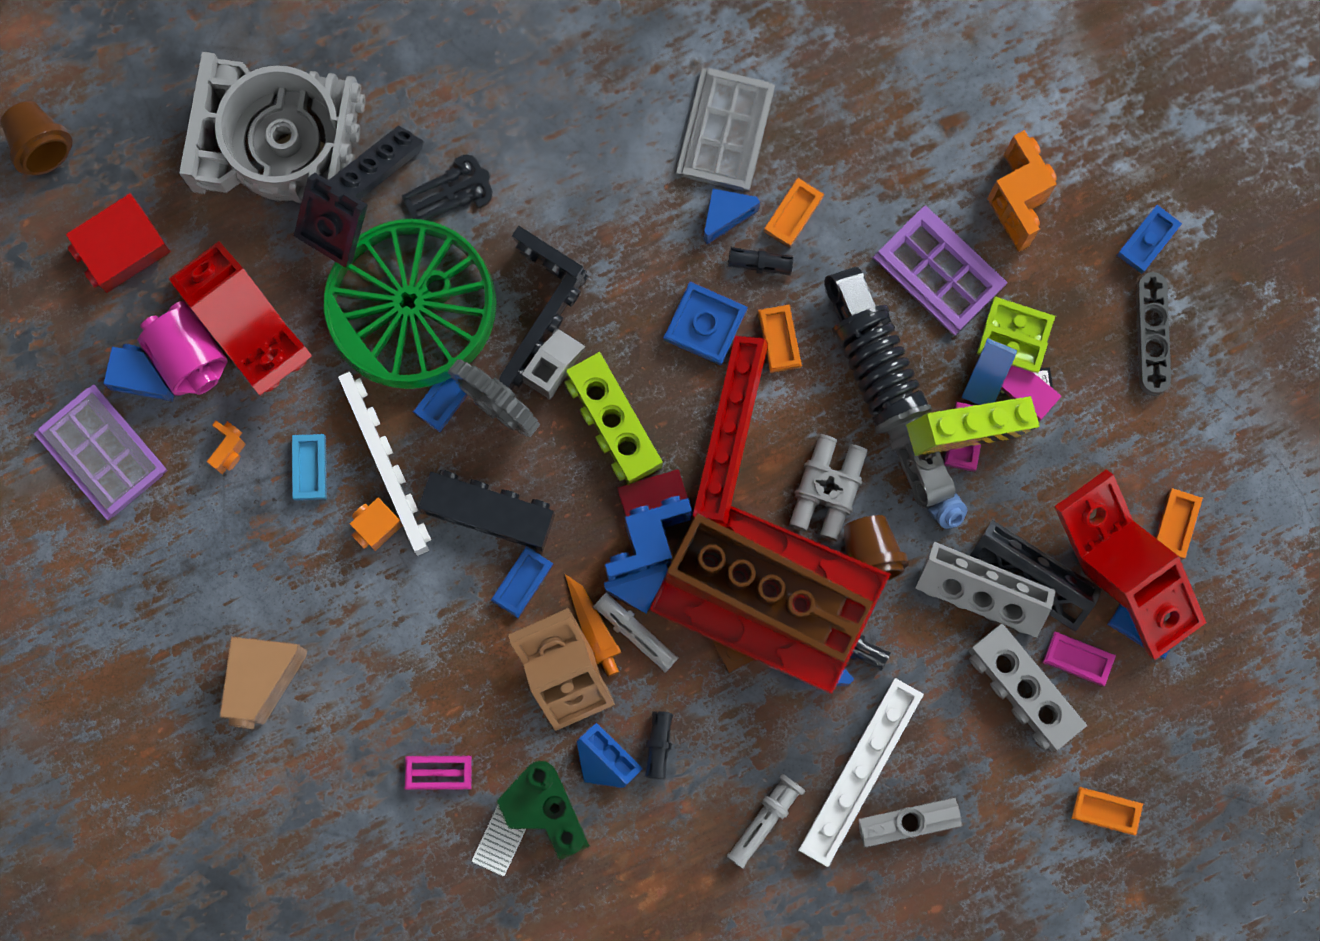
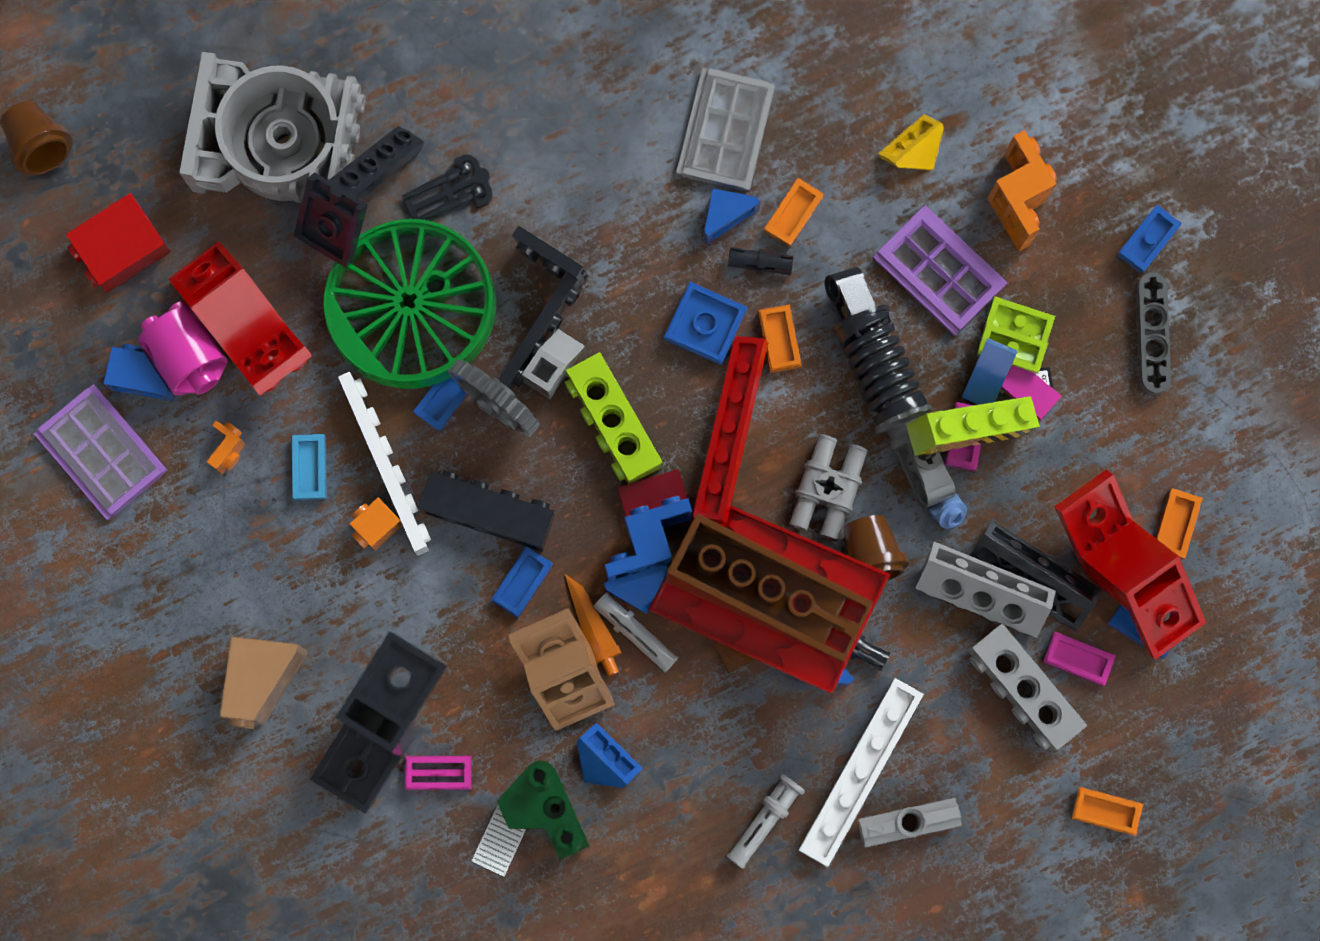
black pin [645,711,673,780] -> none
none -> black bracket [310,631,448,814]
none -> yellow slope [878,114,944,170]

